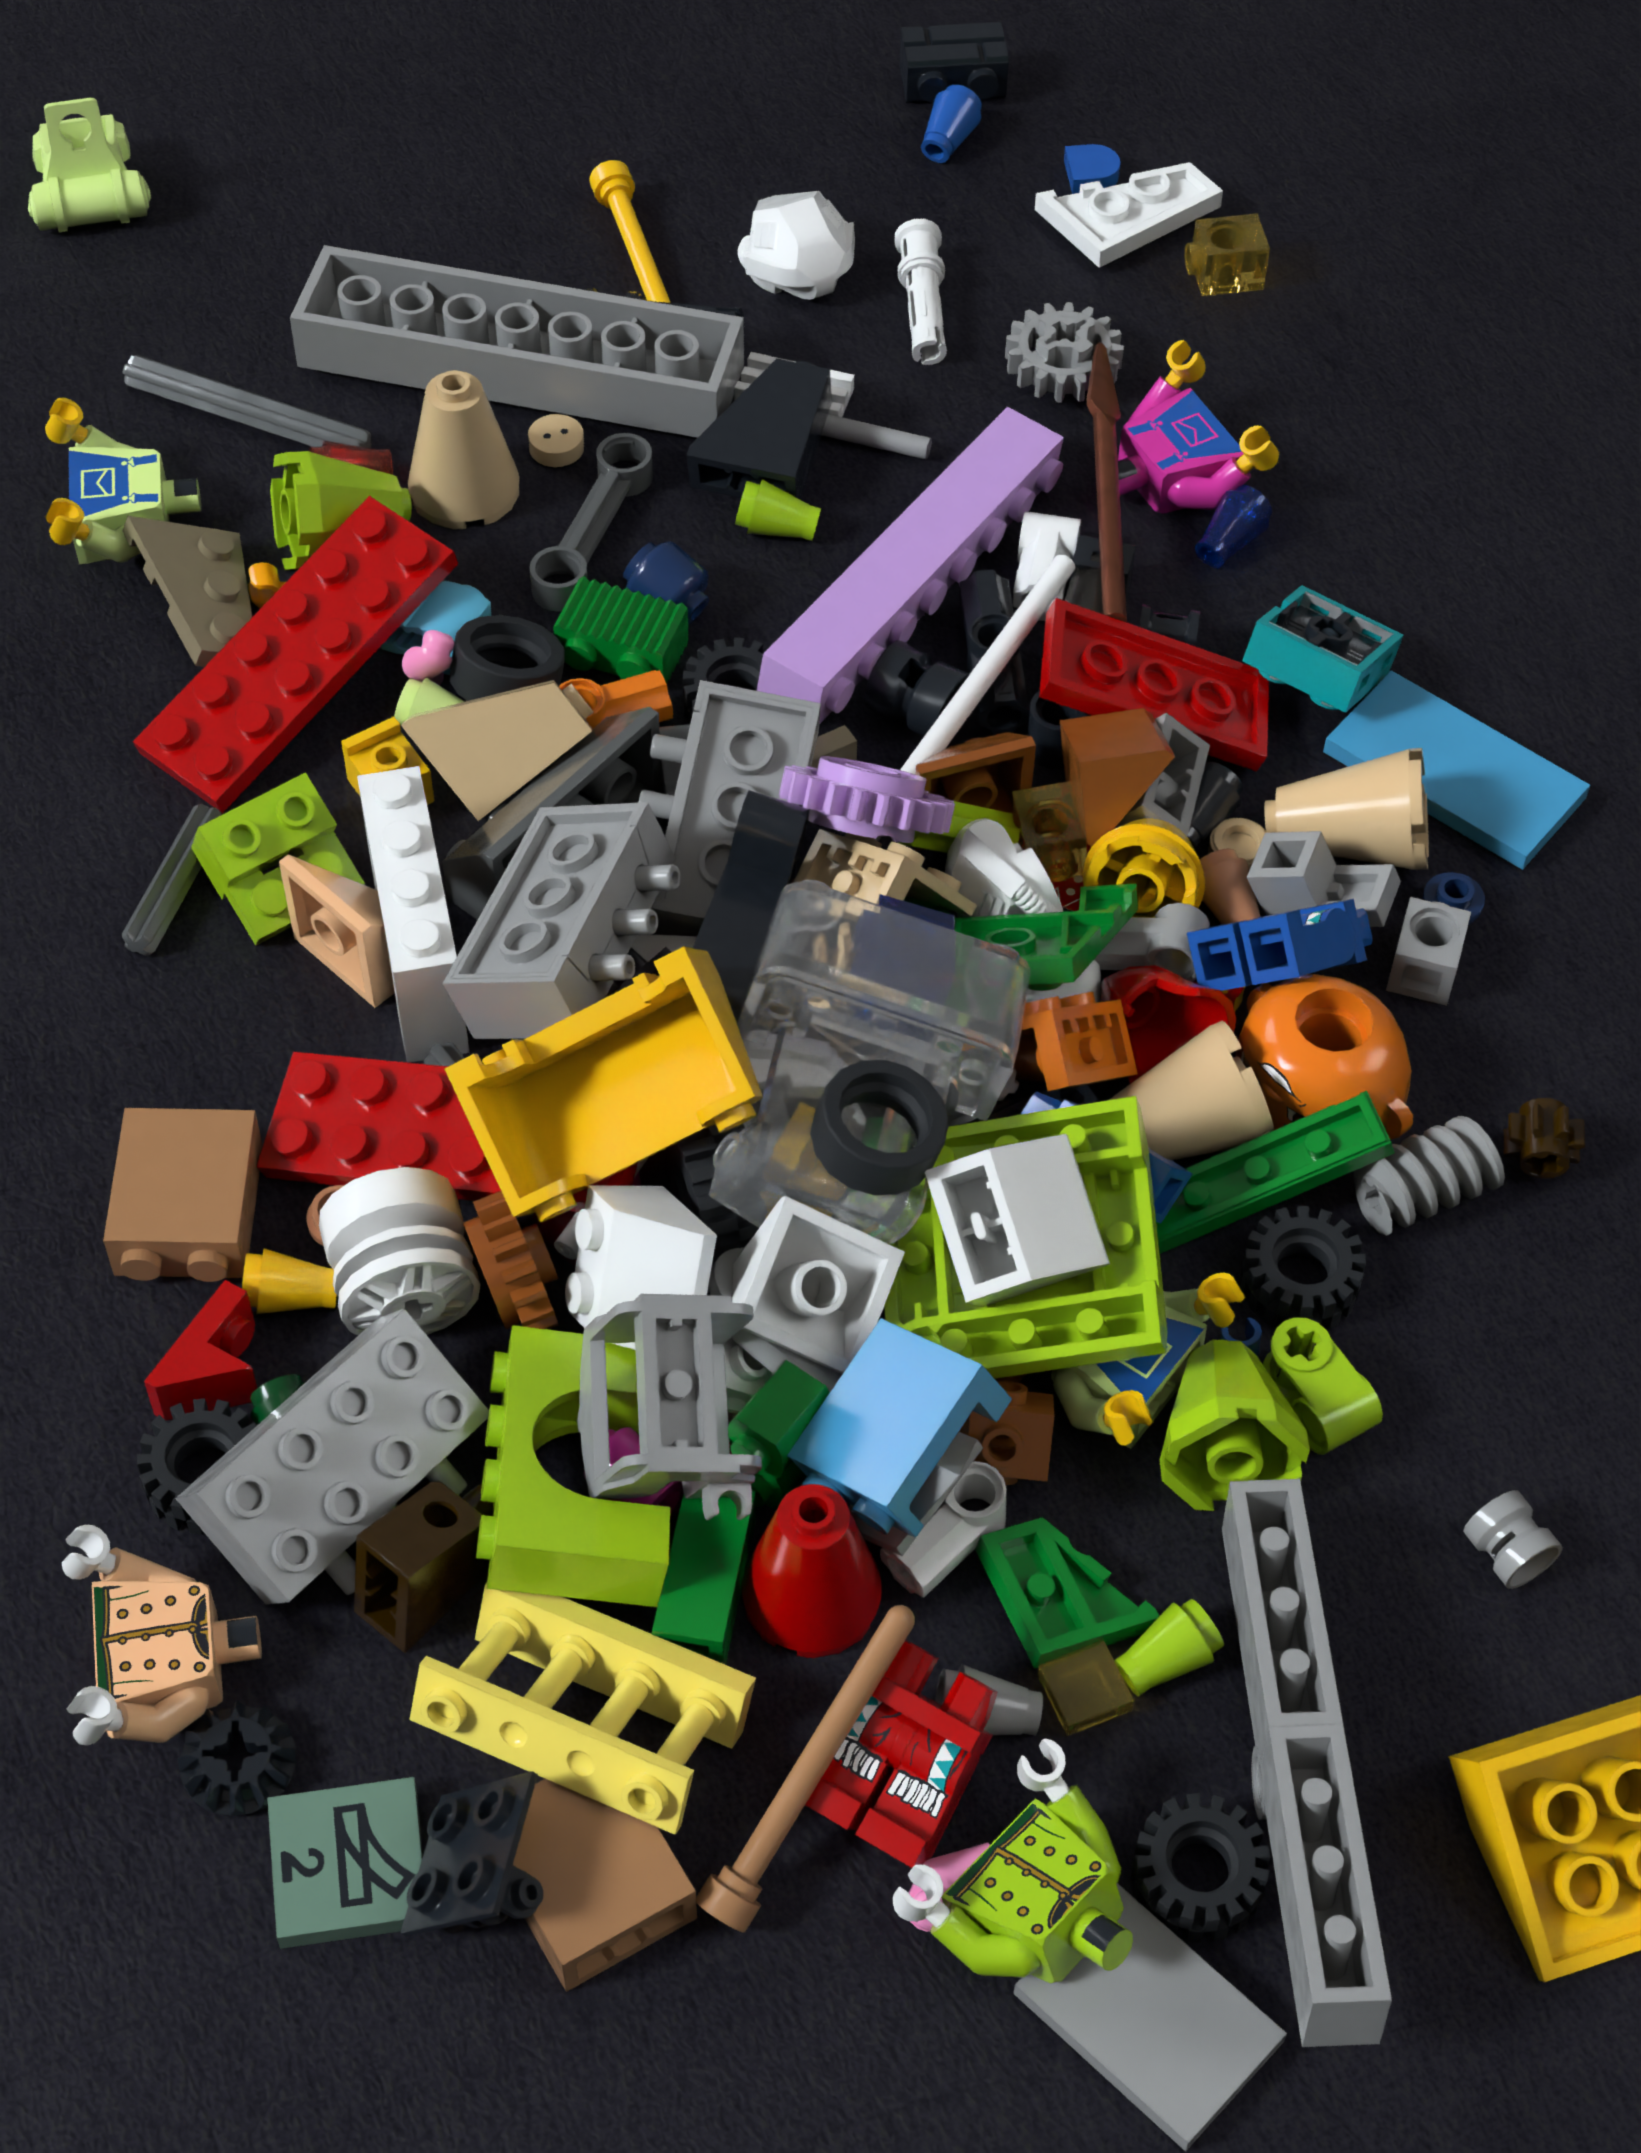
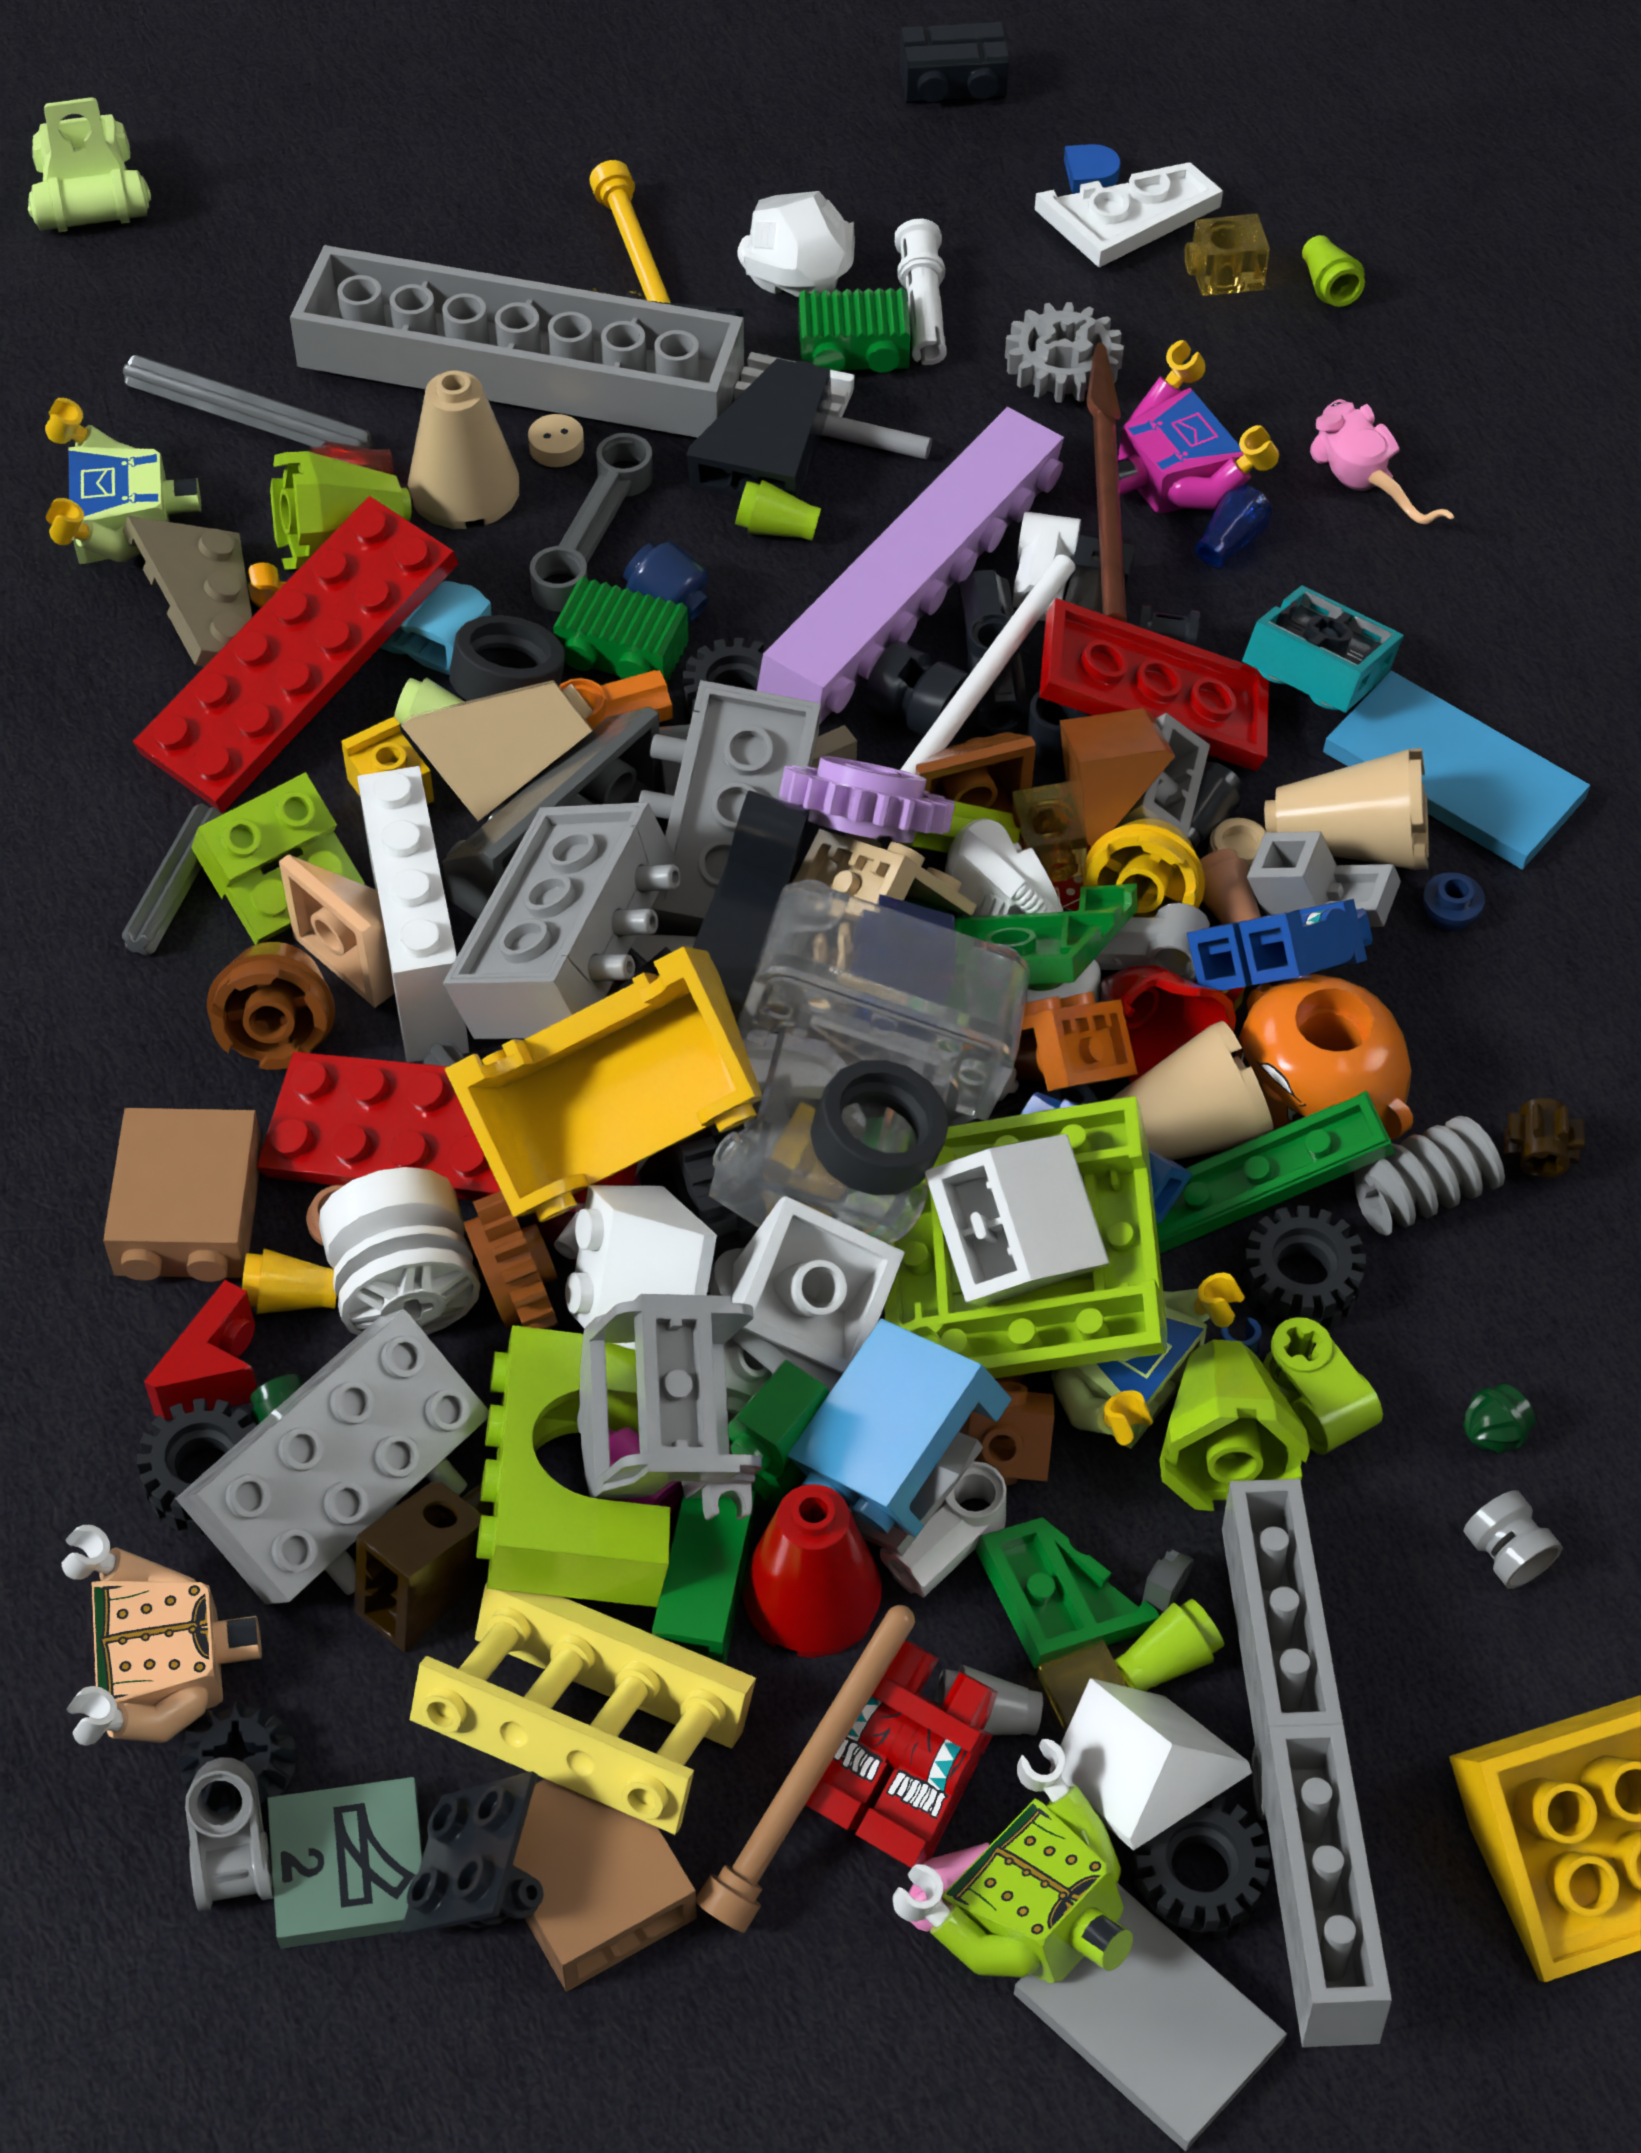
bright pink arm [402,630,455,686] -> none
blue cone [921,85,982,163] -> none
light grey brick [1386,897,1471,1006] -> none
none -> light grey piece [185,1758,274,1911]
none -> dark orange cone [207,942,335,1070]
none -> green brick [799,287,911,373]
none -> white slope [1050,1678,1252,1850]
none -> dark grey tile [1142,1549,1195,1616]
none -> lime cone [1302,235,1365,307]
none -> bright pink animal [1310,399,1455,525]
none -> dark green plate [1463,1384,1536,1453]

